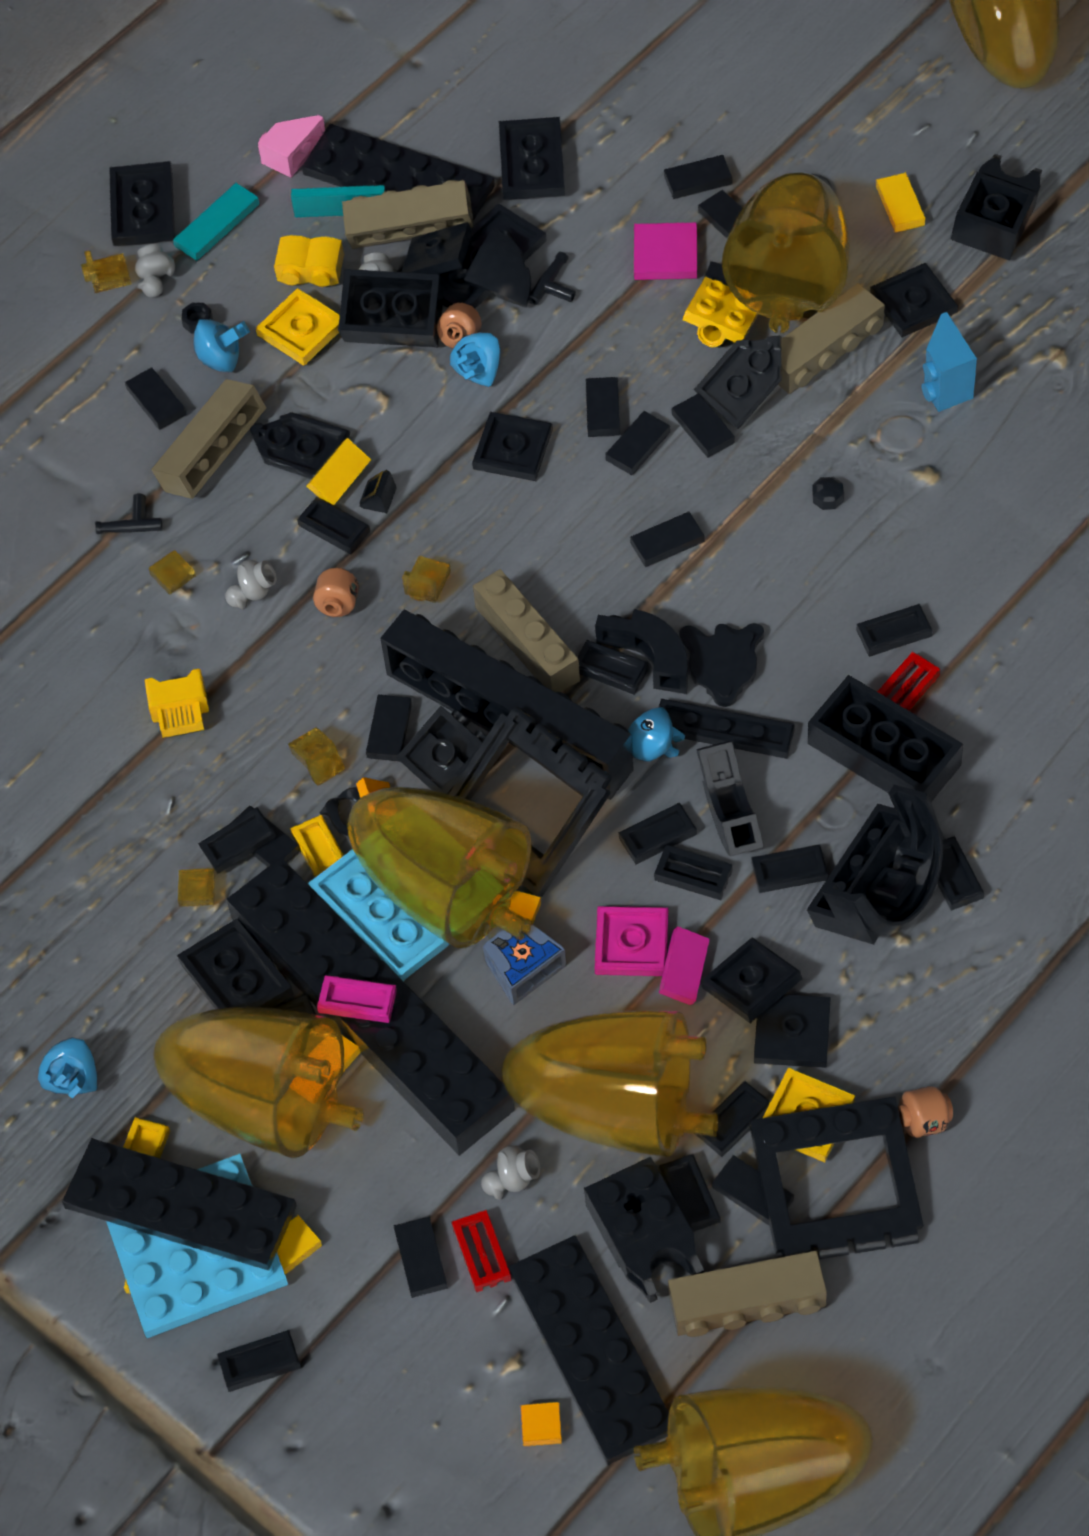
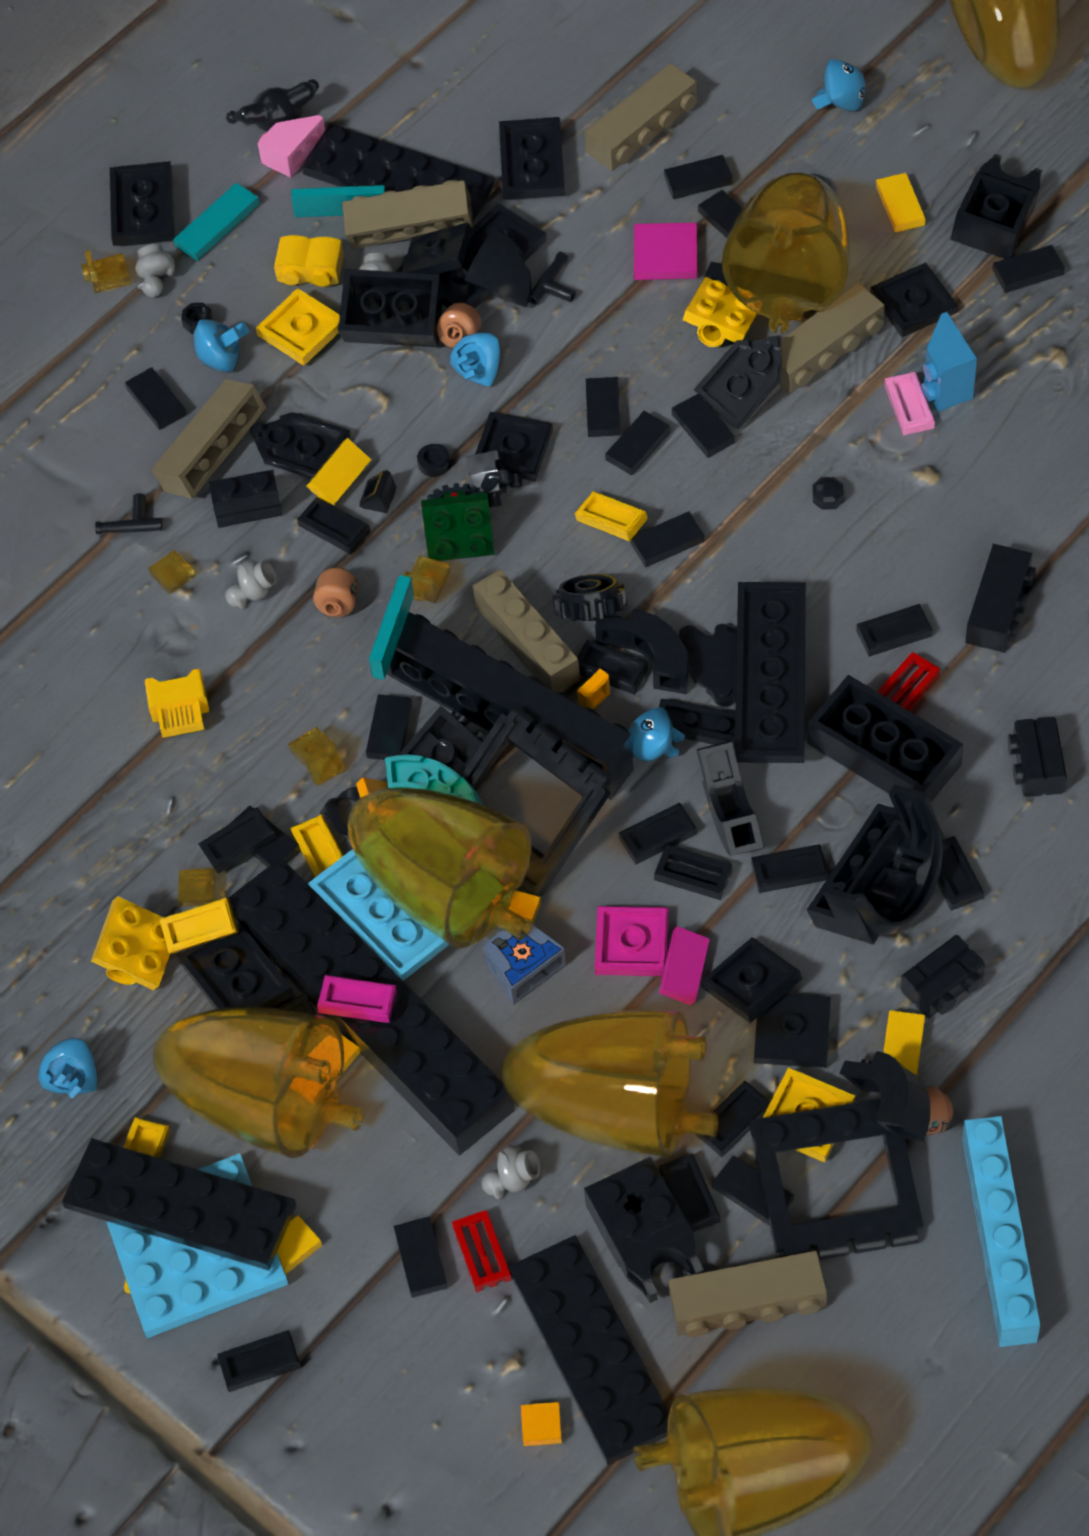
none -> yellow plate [91,896,171,991]
none -> yellow tile [159,898,239,954]
none -> black brick [209,469,282,528]
none -> black piece [226,79,319,132]
none -> teal tile [369,575,414,680]
none -> teal tile [385,755,491,843]
none -> black tile [417,444,450,477]
none -> dark green plate [421,483,494,562]
none -> black piece [466,450,522,508]
none -> black gear [552,574,627,621]
none -> yellow tile [574,491,648,542]
none -> light orange tile [577,669,610,710]
none -> dark tan brick [585,63,697,171]
none -> black plate [735,582,806,763]
none -> dark azure piece [811,60,866,111]
none -> black arch [839,1051,931,1142]
none -> yellow tile [883,1010,925,1076]
none -> bright pink tile [884,371,935,435]
none -> black brick [900,935,985,1018]
none -> medium azure brick [962,1116,1040,1347]
none -> black brick [965,544,1036,653]
none -> black tile [992,245,1065,293]
none -> black brick [1008,716,1067,797]

